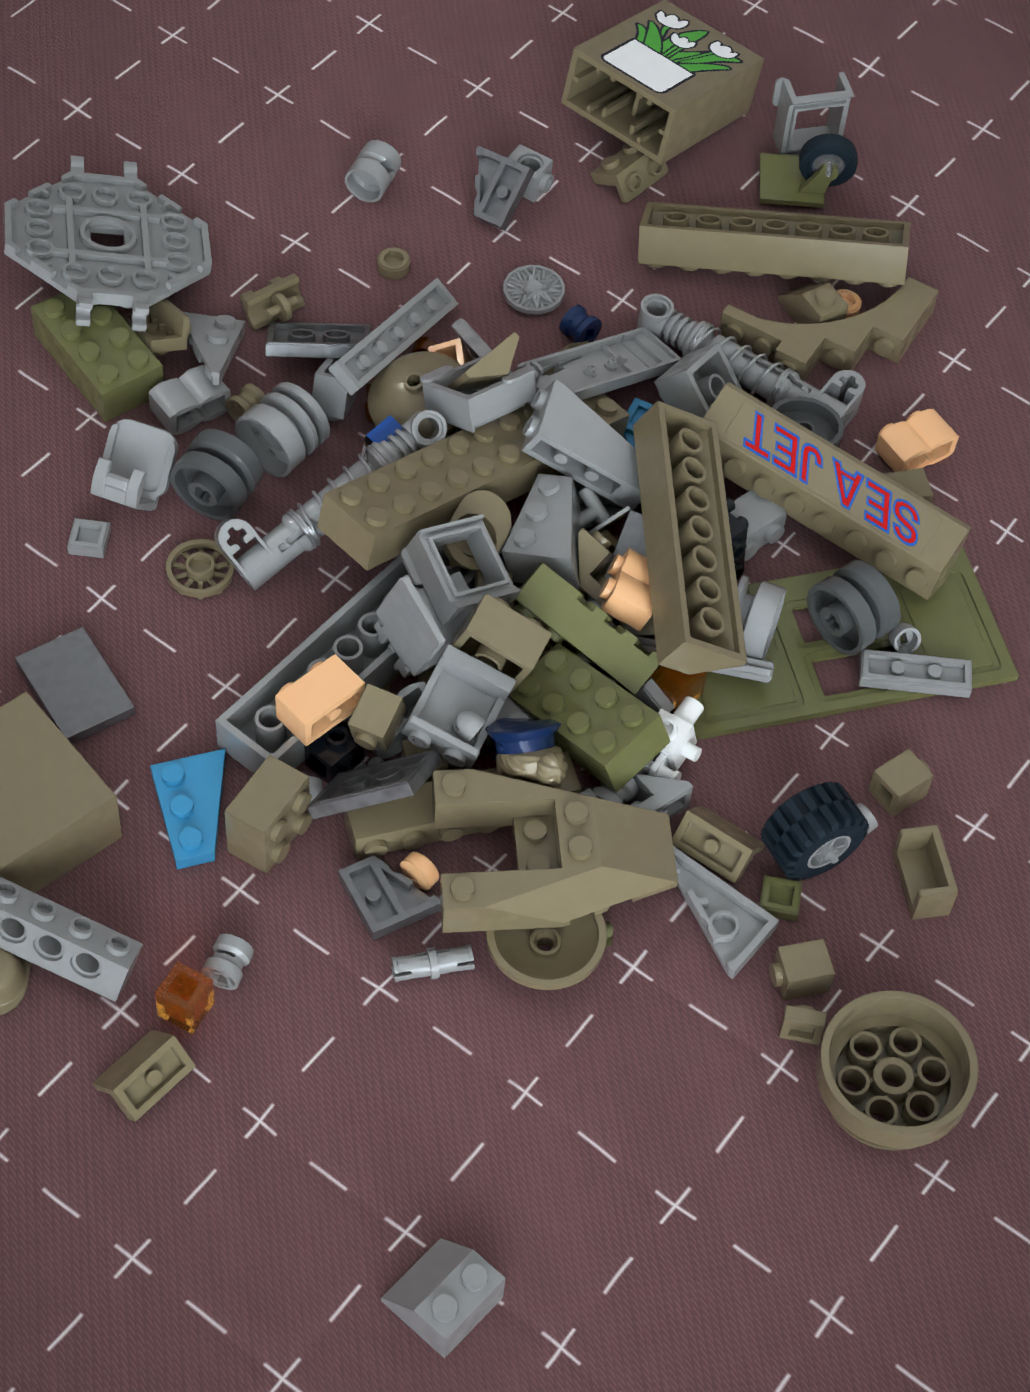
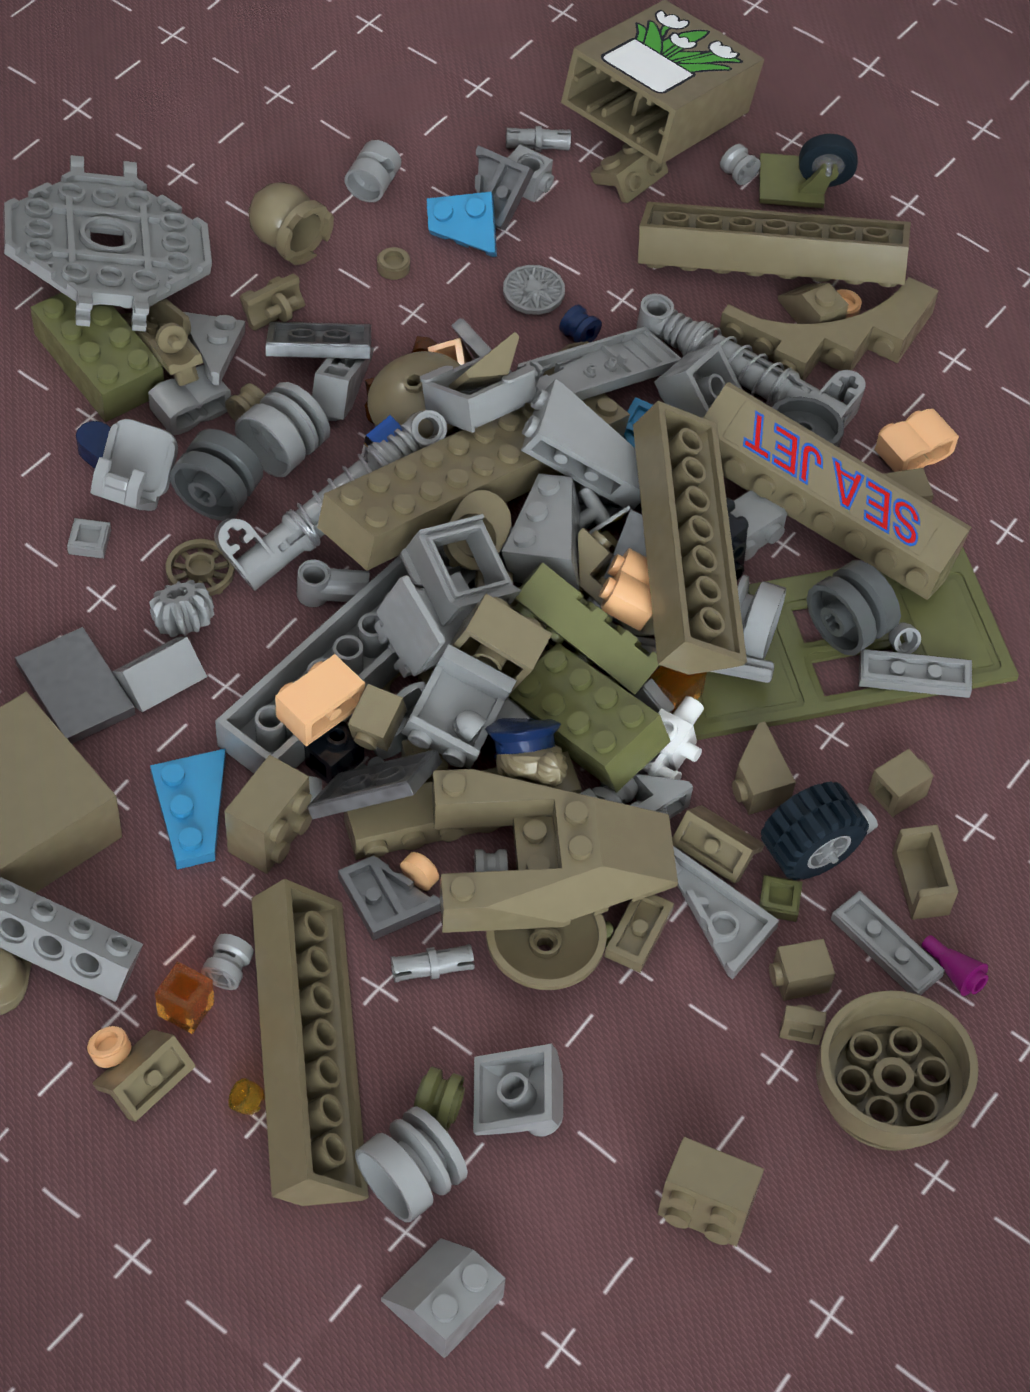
light grey plate [328,278,459,396] -> none
light grey piece [772,72,855,156] -> none
none -> dark blue piece [76,421,111,469]
none -> light nougat tile [87,1026,132,1068]
none -> light grey brick [112,637,207,712]
none -> dark tan hips [148,323,203,386]
none -> light grey gear [149,580,215,637]
none -> clear yellow hinge [228,1078,265,1115]
none -> dark tan tile [248,182,334,265]
none -> dark tan slope [251,879,369,1206]
none -> light grey piece [296,559,370,607]
none -> light grey wheel [355,1106,468,1223]
none -> olive wheel [414,1066,465,1132]
none -> dark azure wing [427,191,497,257]
none -> light grey slope [473,1043,563,1137]
none -> light grey wheel [474,849,508,872]
none -> light grey pin [506,126,571,152]
none -> dark tan plate [604,894,674,973]
none -> dark tan brick [657,1137,764,1247]
none -> light grey wheel [720,144,761,185]
none -> dark tan slope [732,721,796,815]
none -> light grey tile [831,891,945,996]
none -> magenta cone [921,935,989,996]

